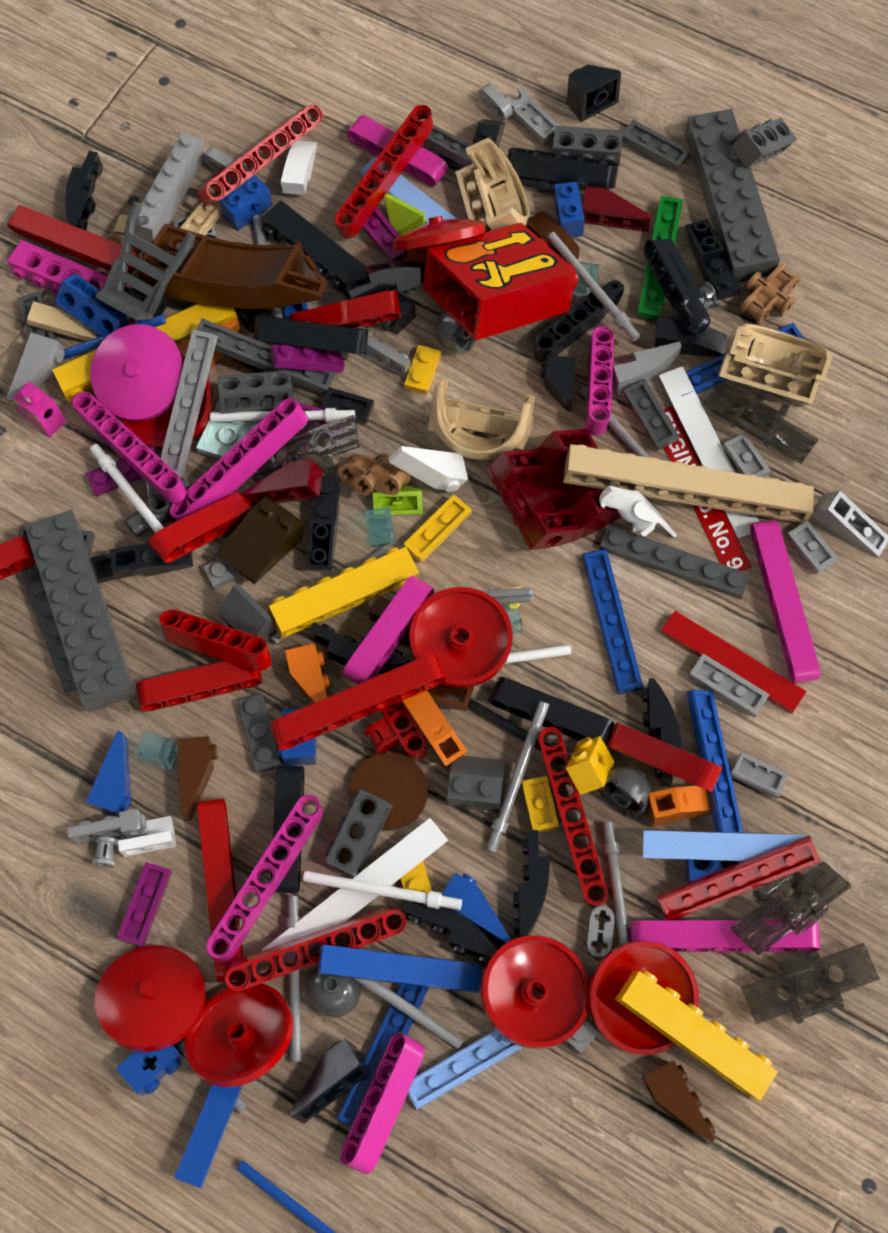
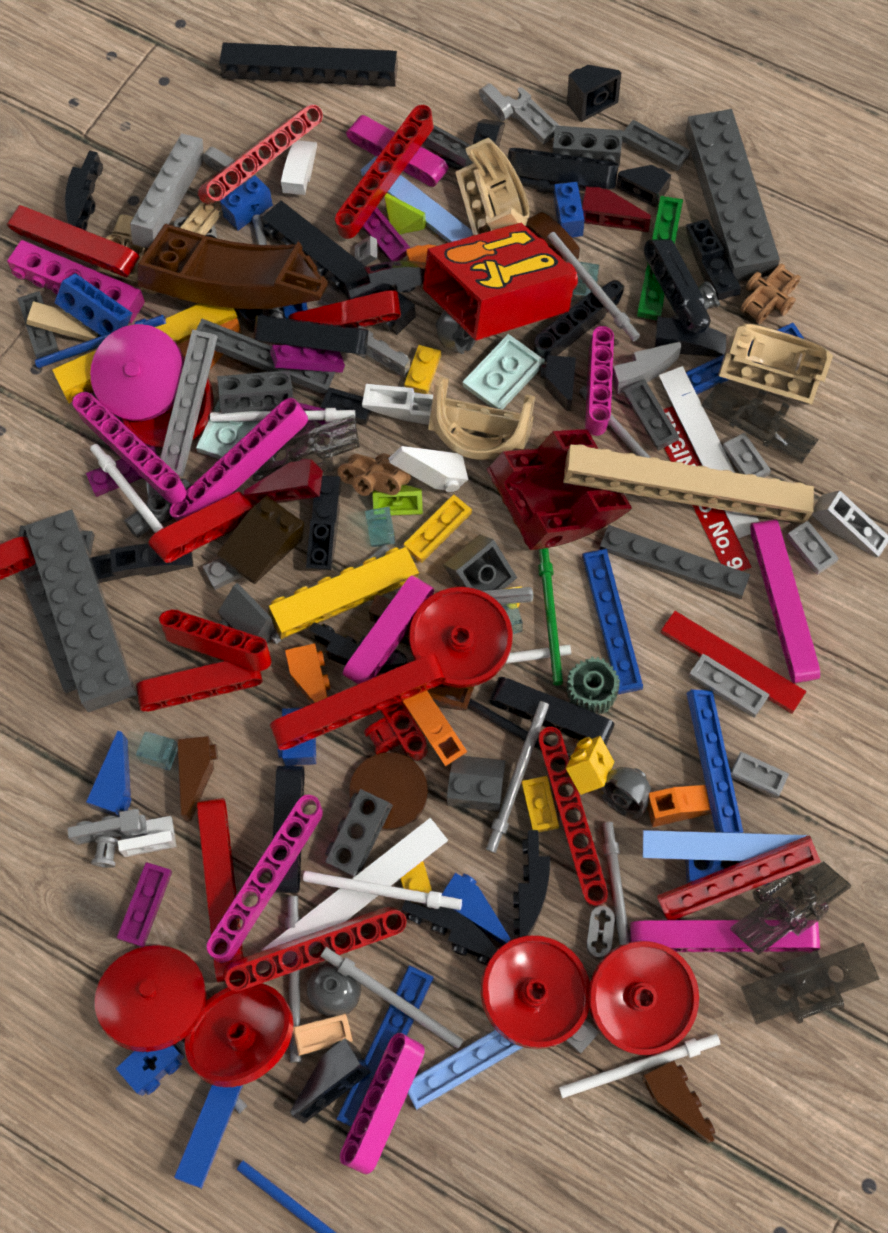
light grey slope [6,333,65,404] -> none
dark pink torso [12,382,66,437] -> none
dark grey hand [96,202,196,320] -> none
dark grey plate [238,693,282,774] -> none
blue tile [318,945,481,993] -> none
red dish [392,216,486,250] -> none
white animal [599,485,677,538] -> none
red beam [607,722,723,792] -> none
yellow brick [615,970,778,1101] -> none
black slope [642,678,682,786] -> none
dark grey brick [731,118,797,169] -> none
none -> black brick [219,42,398,87]
none -> light nougat tile [293,1014,353,1056]
none -> light grey plate [355,236,377,266]
none -> white slope [362,384,433,425]
none -> dark grey slope [443,534,517,591]
none -> light aqua plate [462,334,545,410]
none -> green bar [538,548,563,686]
none -> white bar [559,1034,720,1098]
none -> sand green brick [566,656,620,714]
none -> black slope [616,165,671,208]

